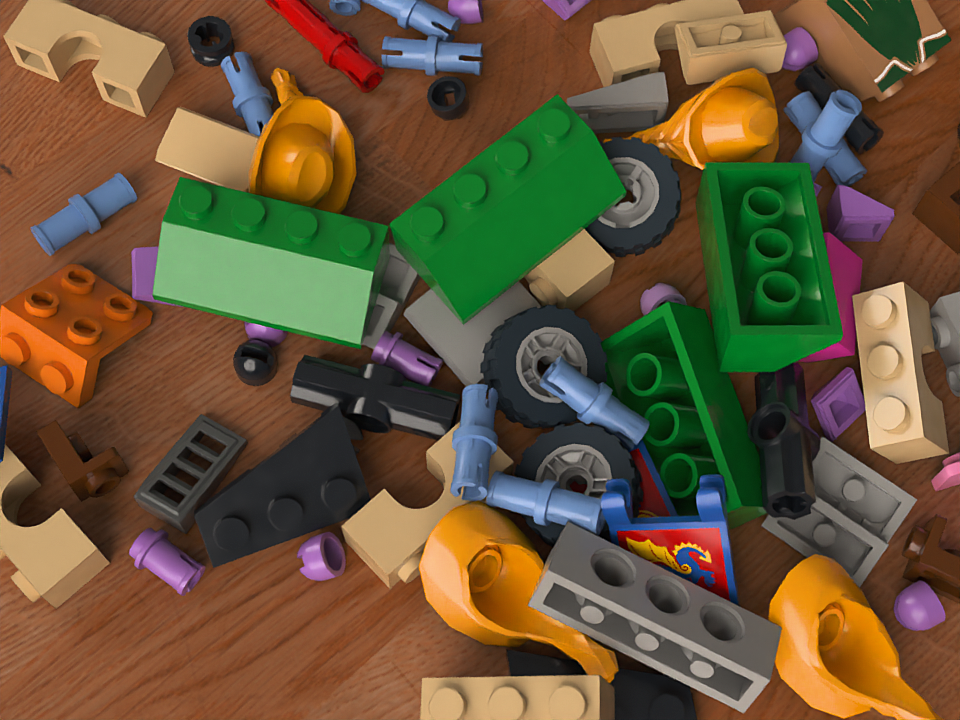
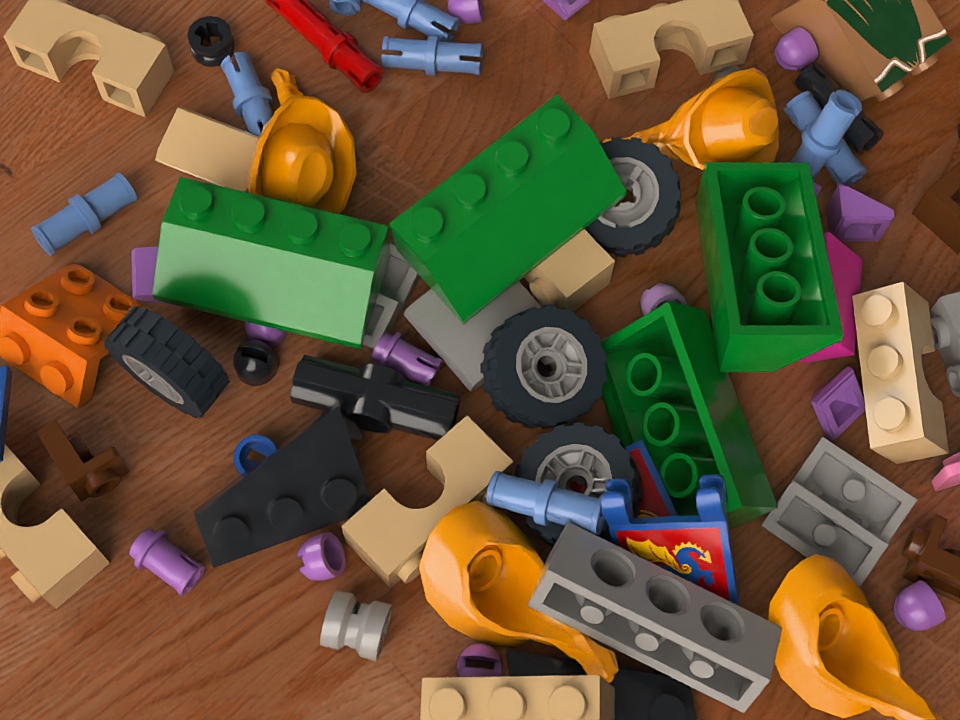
dark grey slope [133,414,248,534] -> none
black hinge [427,76,469,121] -> none
medium blue pin [450,384,498,501] -> none
medium blue pin [539,356,650,450] -> none
light grey slope [566,72,669,134] -> none
tan slope [675,10,787,85] -> none
black piece [747,362,821,520] -> none
none -> black wheel [104,306,230,418]
none -> blue hinge [234,435,279,474]
none -> light grey wheel [320,589,393,662]
none -> medium lavender hinge [456,643,503,677]

